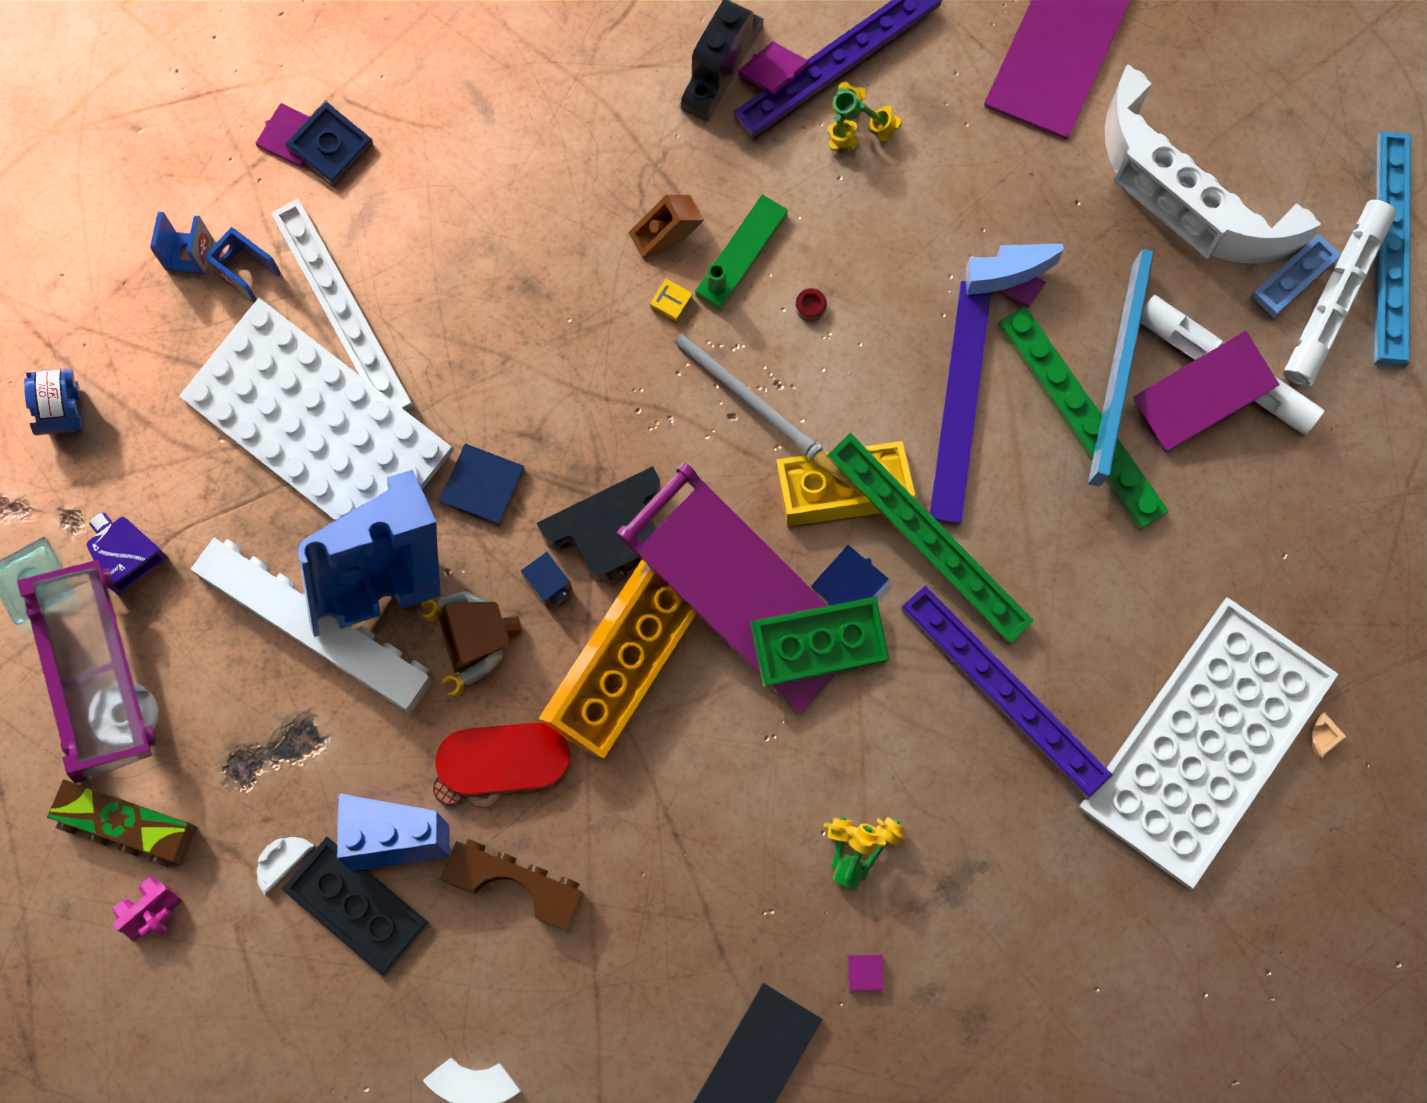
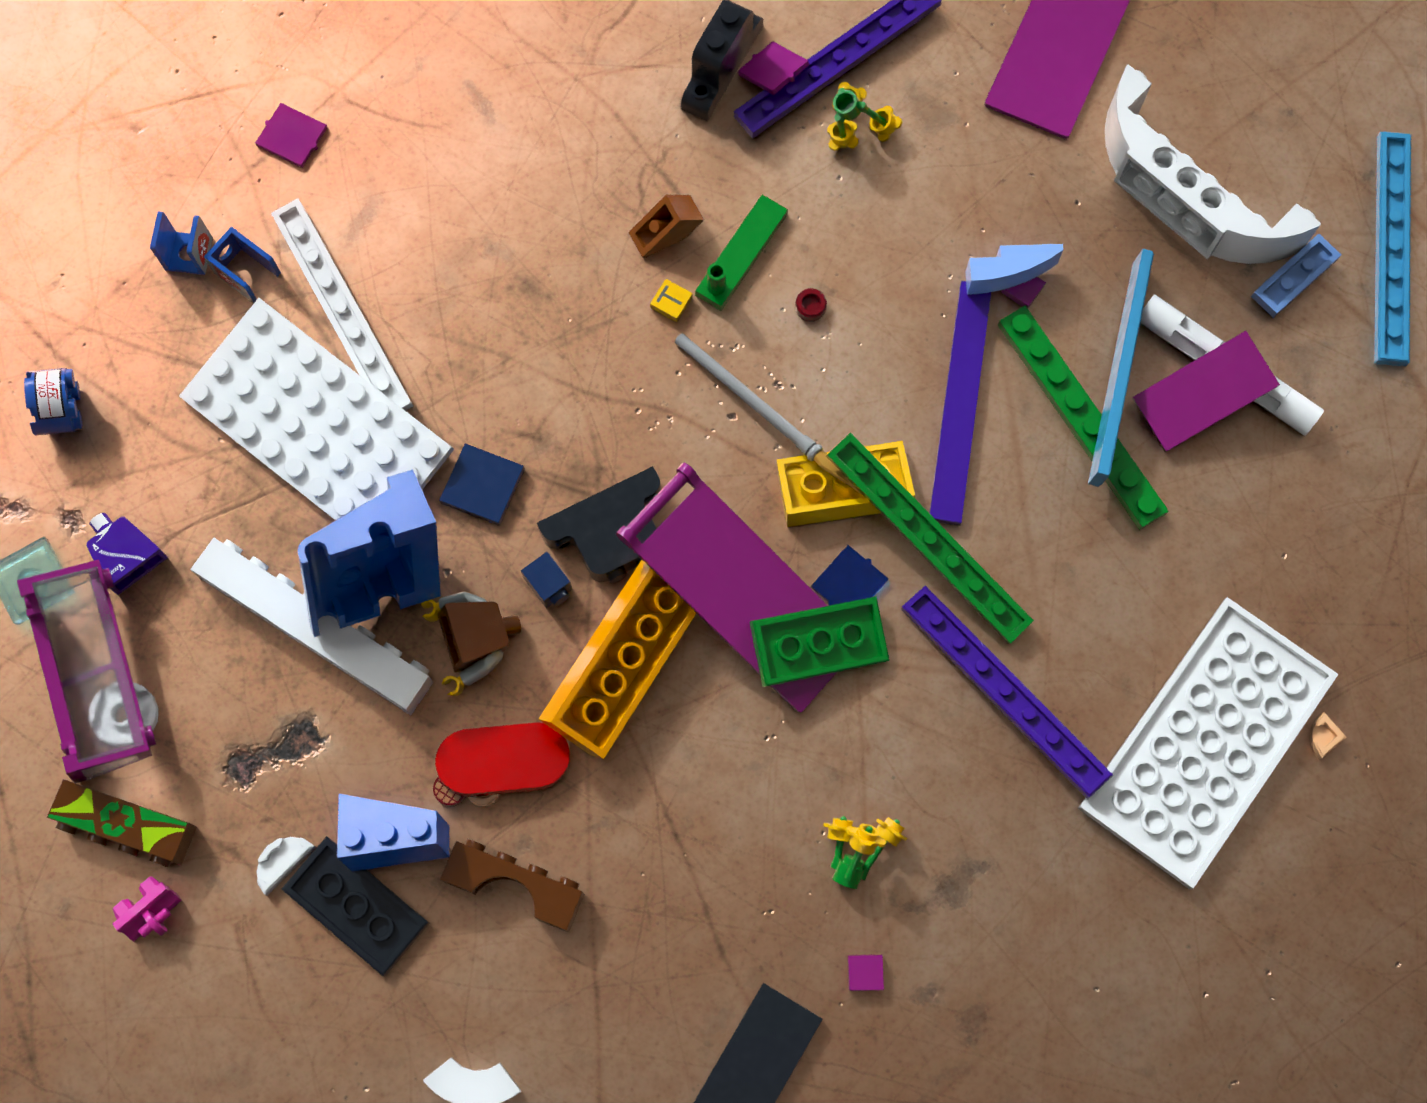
dark blue tile [285,101,373,186] -> none
white piece [1283,200,1397,387] -> none

